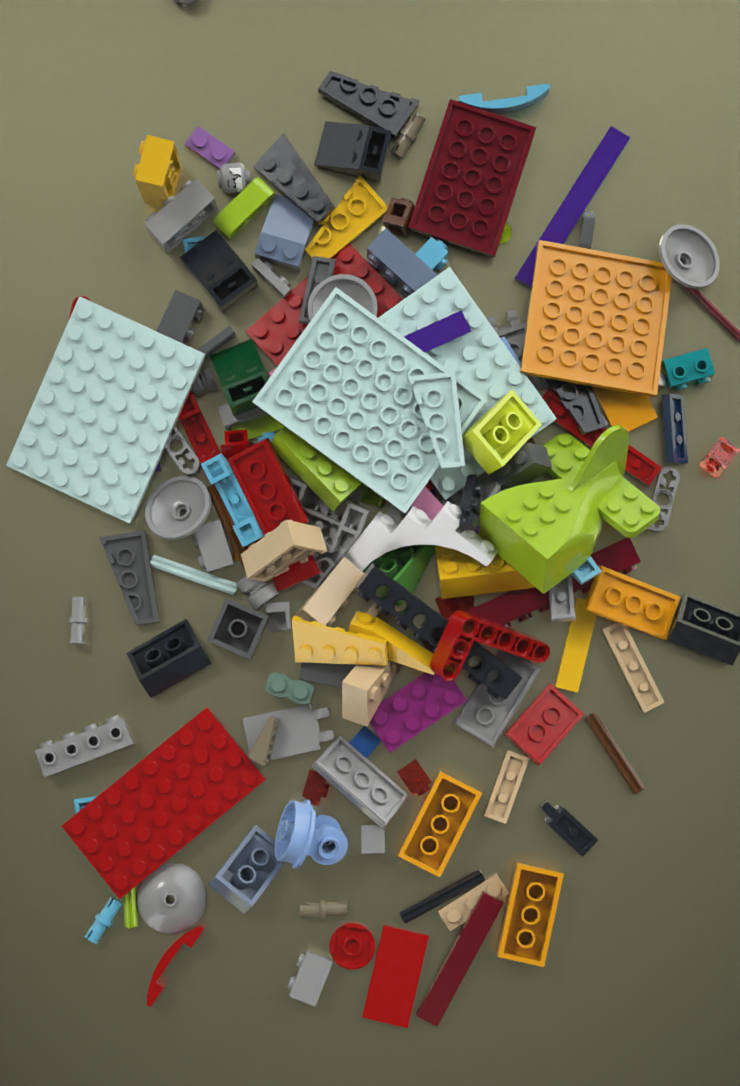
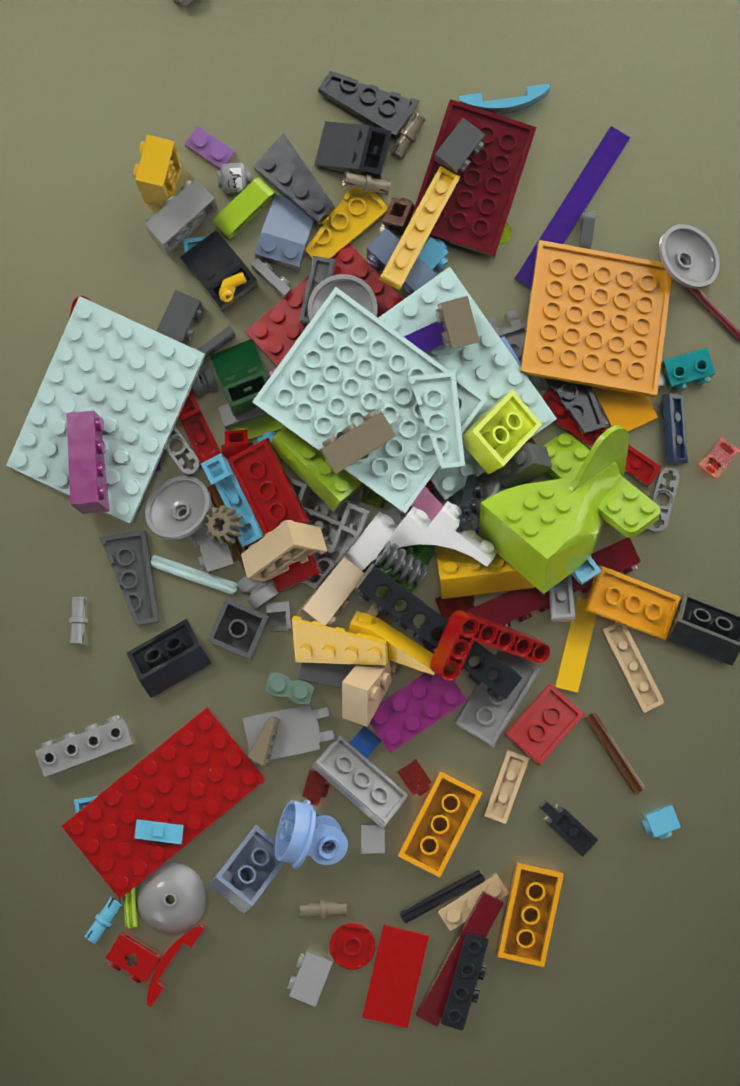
none -> magenta wedge [67,410,110,514]
none -> red brick [105,932,162,983]
none -> medium azure piece [134,819,184,844]
none -> dark tan gear [203,505,244,546]
none -> yellow arm [219,272,247,303]
none -> dark tan brick [319,410,397,474]
none -> dark tan pin [343,172,391,195]
none -> dark grey piece [375,541,429,587]
none -> yellow tile [379,166,460,291]
none -> dark grey brick [434,118,485,175]
none -> dark tan brick [435,296,480,350]
none -> black bracket [441,932,489,1031]
none -> medium azure brick [642,805,681,840]

